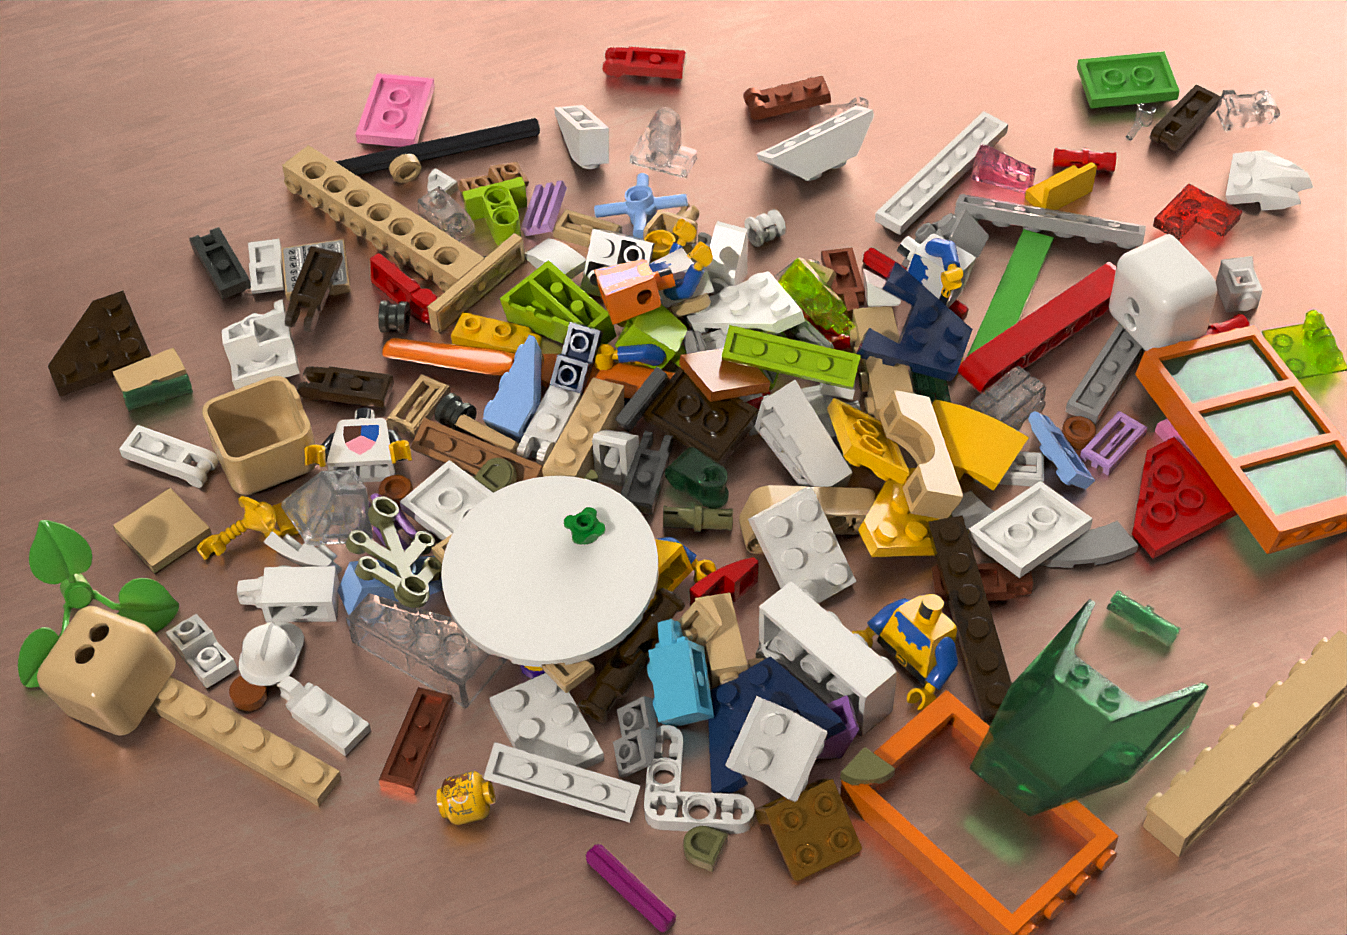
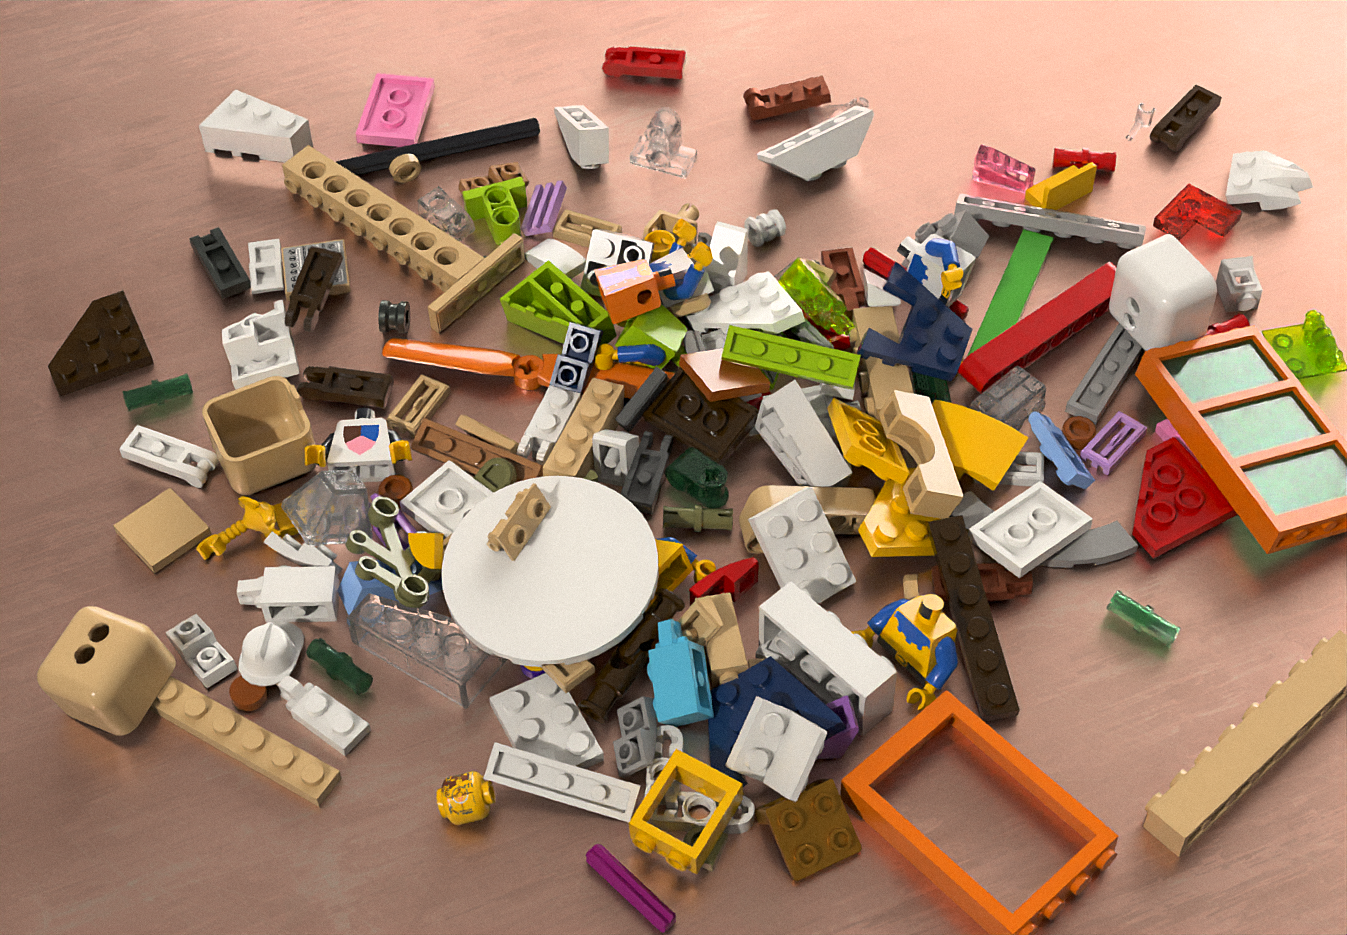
bright green plant [18,520,179,688] -> none
tan tile [113,347,188,401] -> none
red hinge [370,253,437,325] -> none
copper tile [379,687,453,795] -> none
white tile [427,168,458,206] -> none
pearl dark grey wheel [434,393,477,433] -> none
yellow hinge [451,312,542,354] -> none
light blue slope [483,335,542,443] -> none
green plate [563,507,605,545] -> none
light blue bar [594,173,688,239] -> none
olive tile [840,747,895,786] -> none
white plate [875,111,1008,235] -> none
clear green windscreen [969,599,1209,817] -> none
bright green plate [1077,51,1180,108] -> none
clear leg [1217,89,1280,131] -> none
none -> white wedge [199,89,313,163]
none -> clear green pin [306,638,373,695]
none -> yellow tile [408,533,443,569]
none -> tan hinge [487,483,551,561]
none -> yellow window [628,749,743,874]
none -> tan tile [903,574,919,600]

